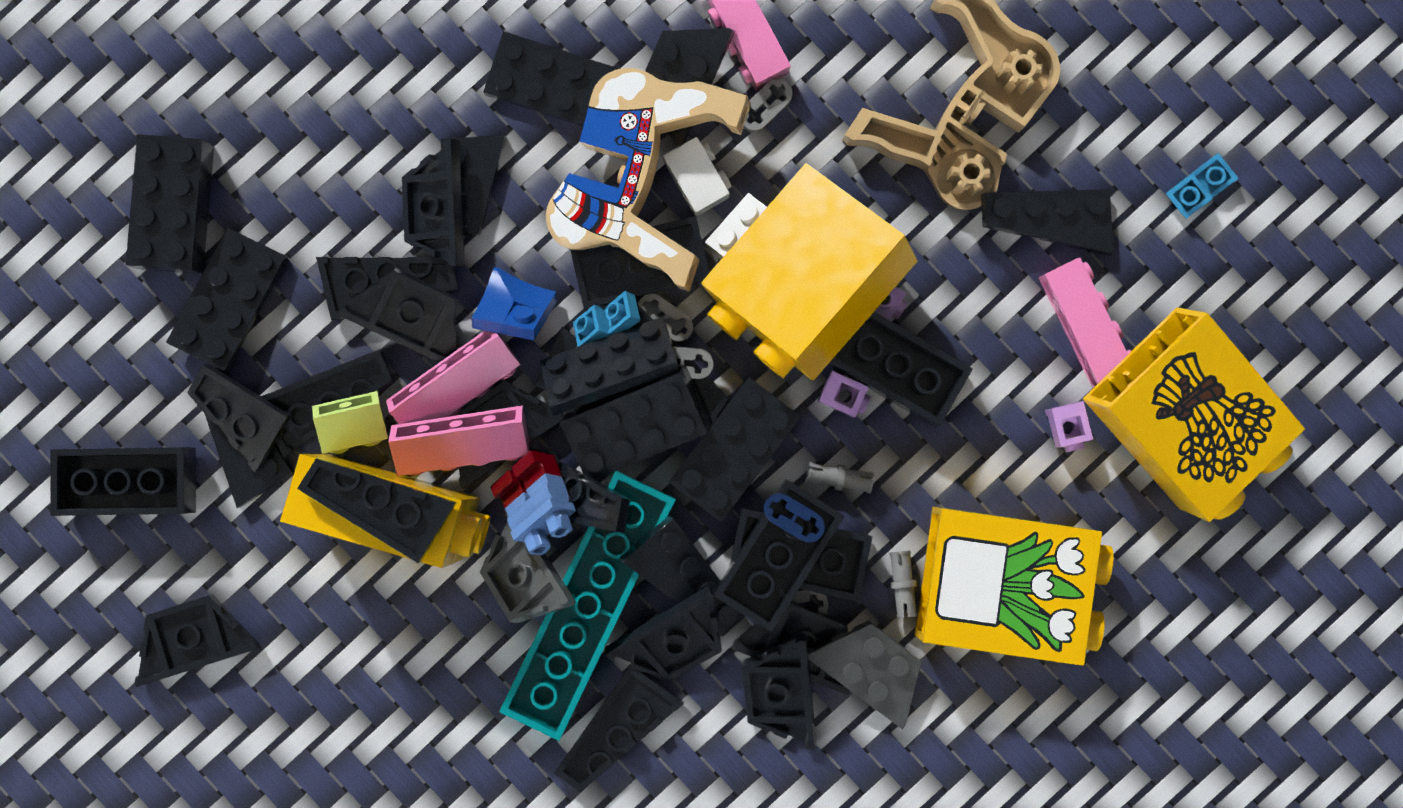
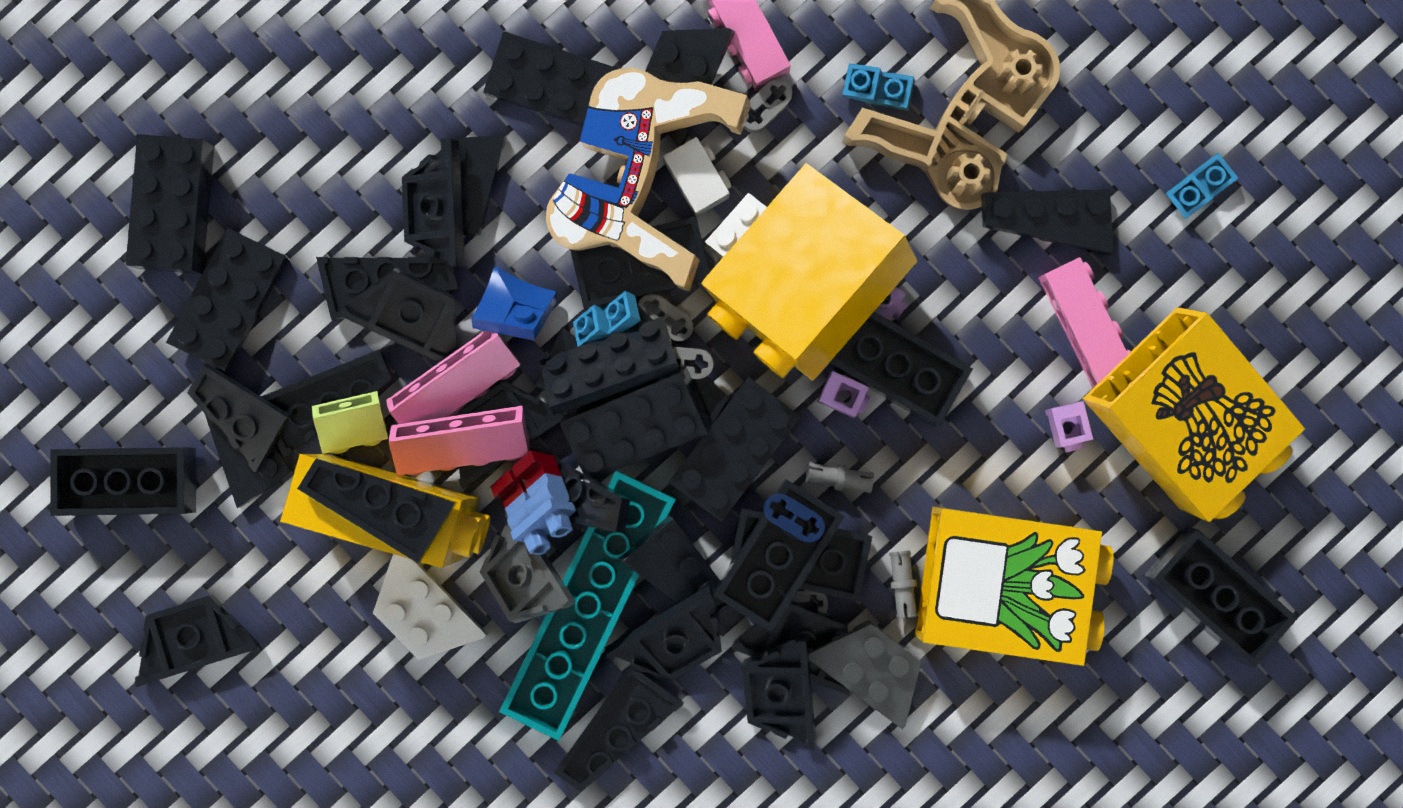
none -> white wing [373,554,488,660]
none -> dark azure slope [842,63,915,111]
none -> black brick [1143,527,1298,668]

